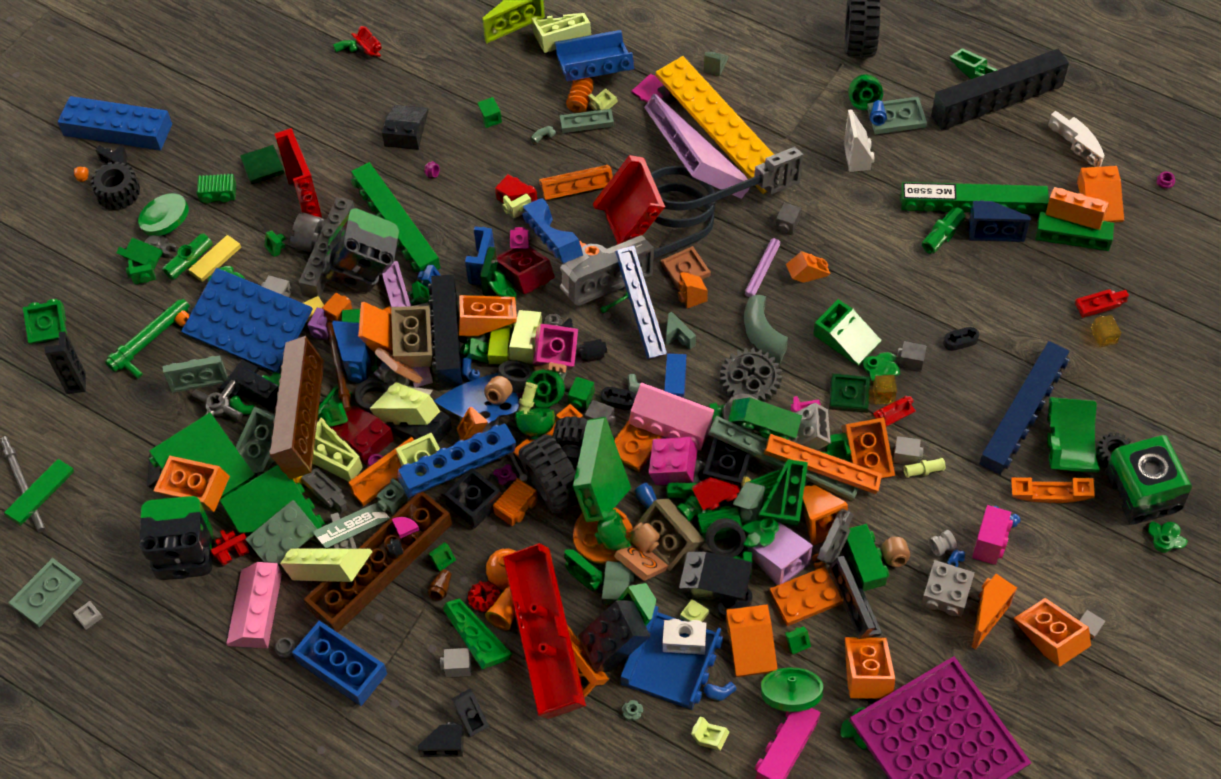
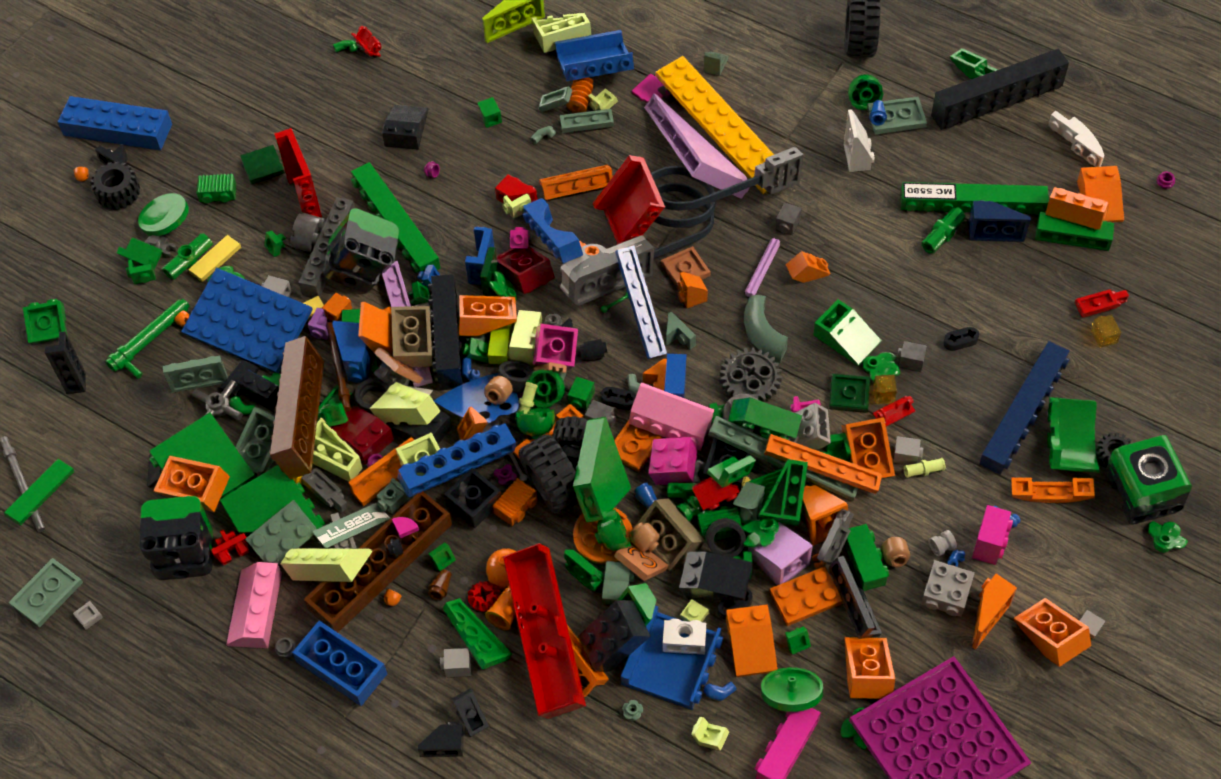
none -> orange hinge [384,589,402,606]
none -> sand green tile [538,86,572,112]
none -> orange slope [643,359,667,391]
none -> green panel [707,456,756,488]

